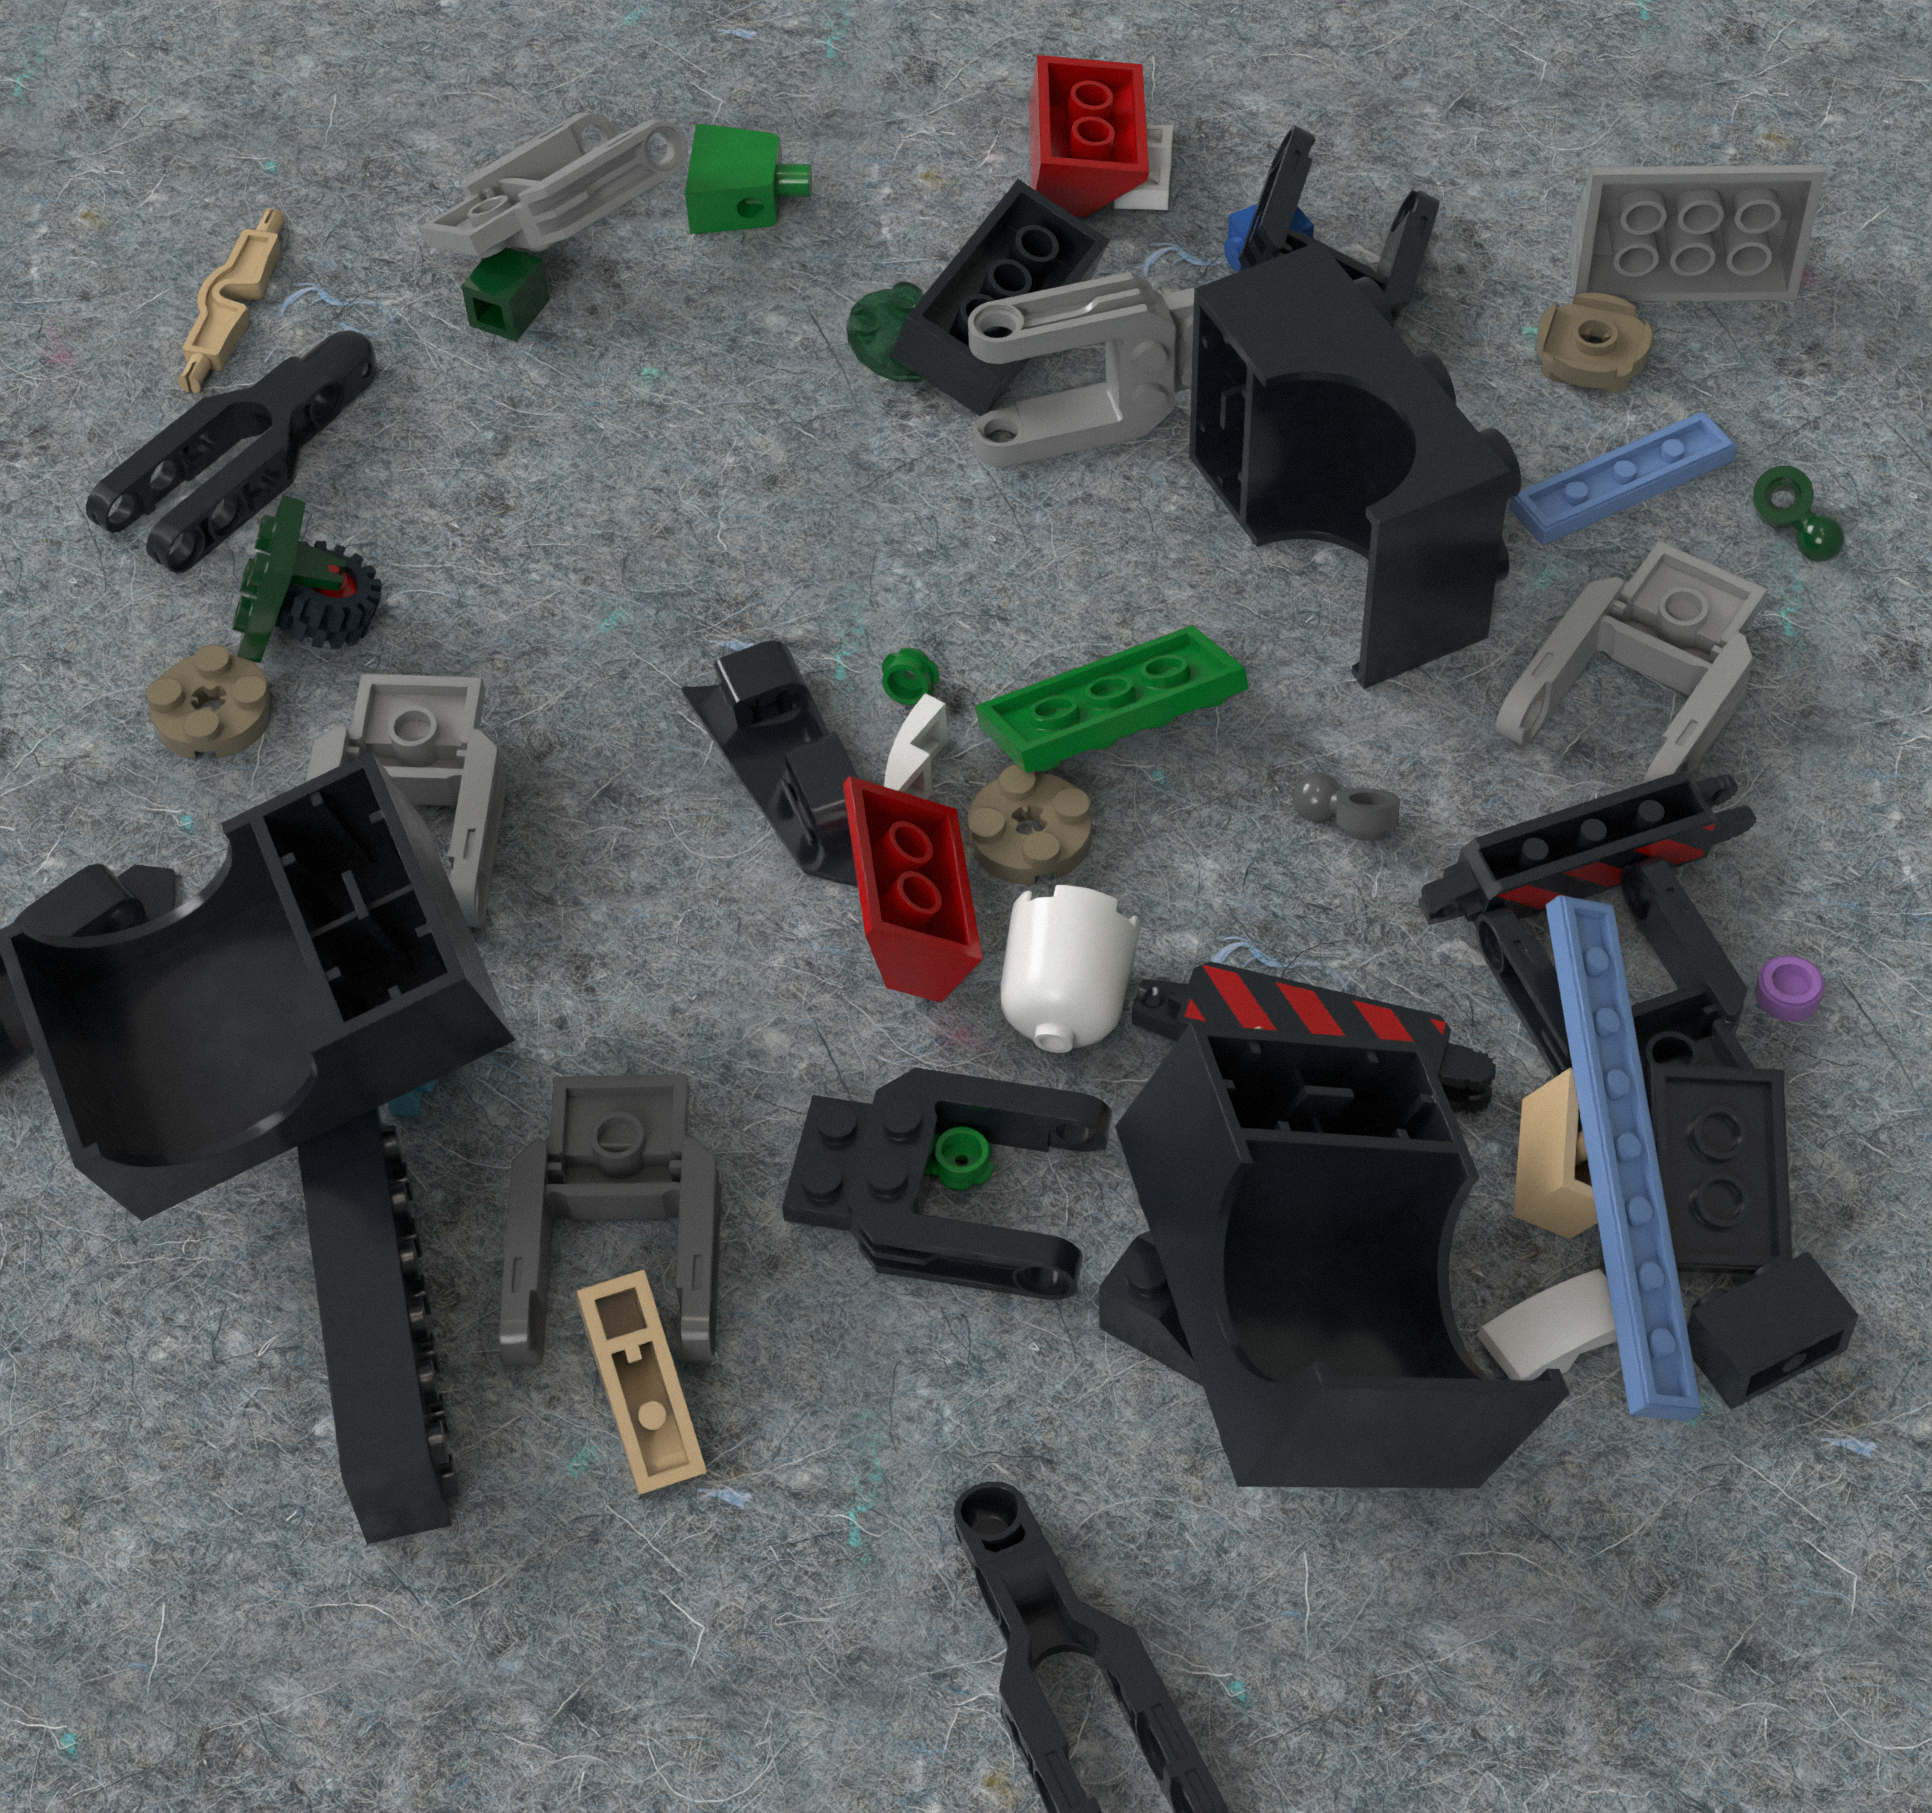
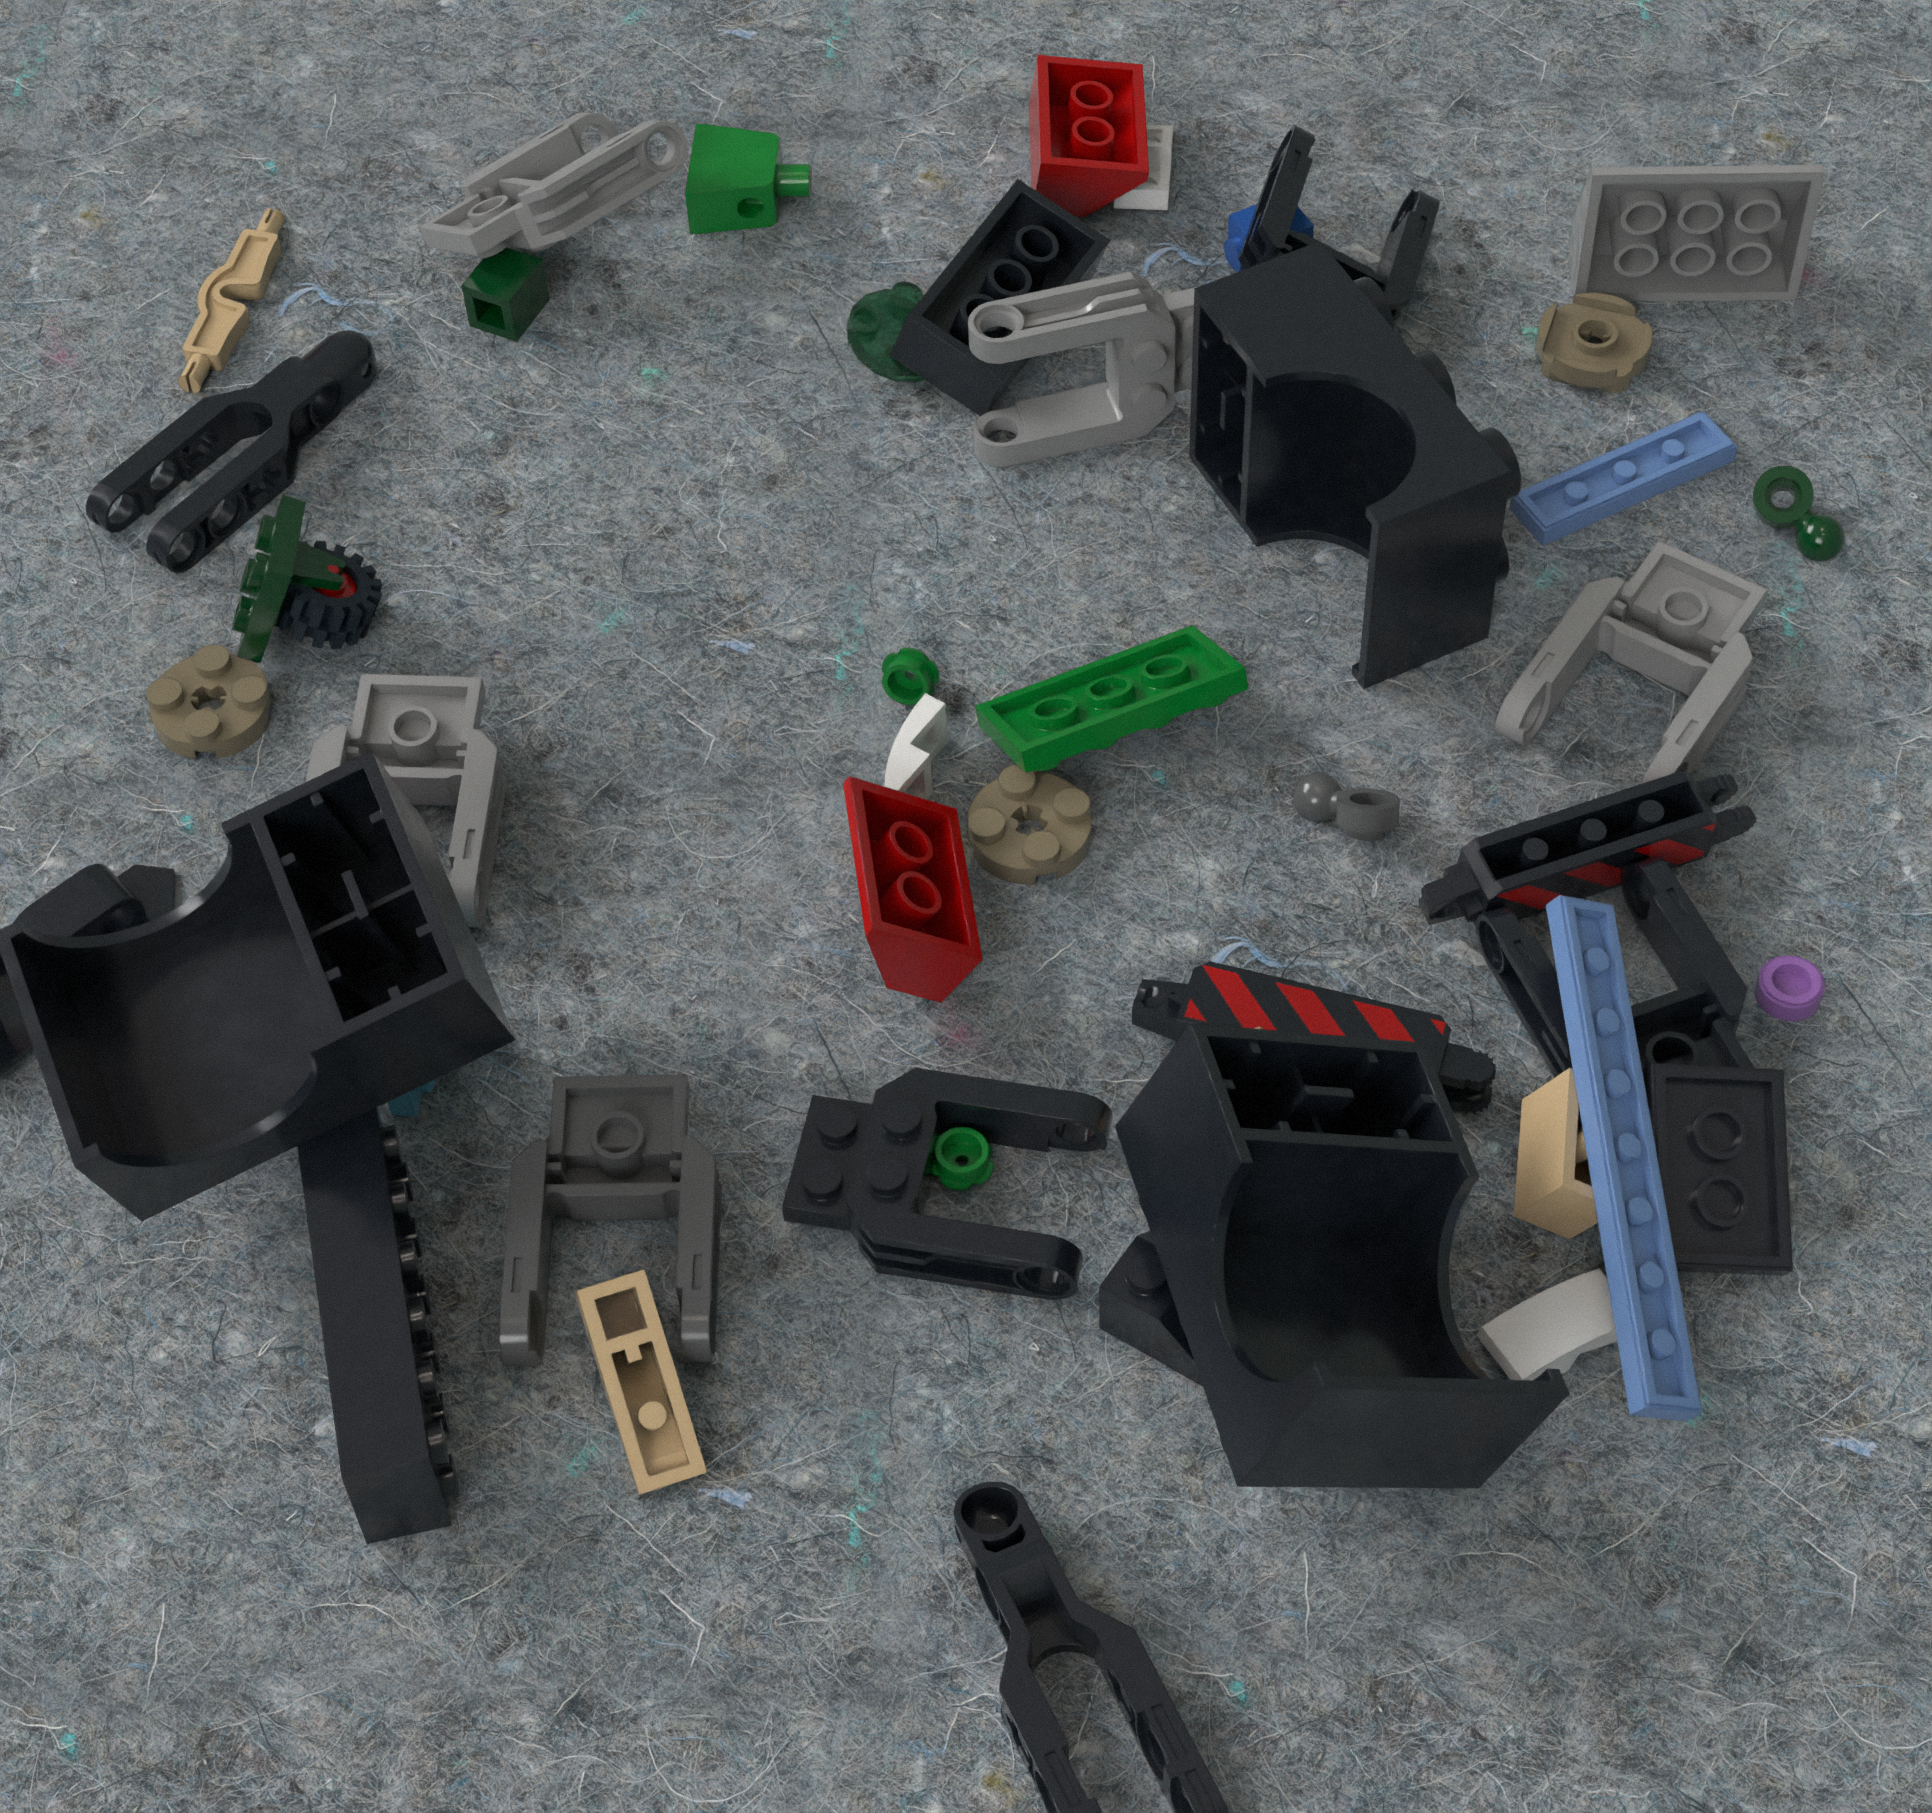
black panel [681,641,859,887] -> none
white cylinder [1001,885,1140,1053] -> none
black brick [1687,1252,1859,1409] -> none

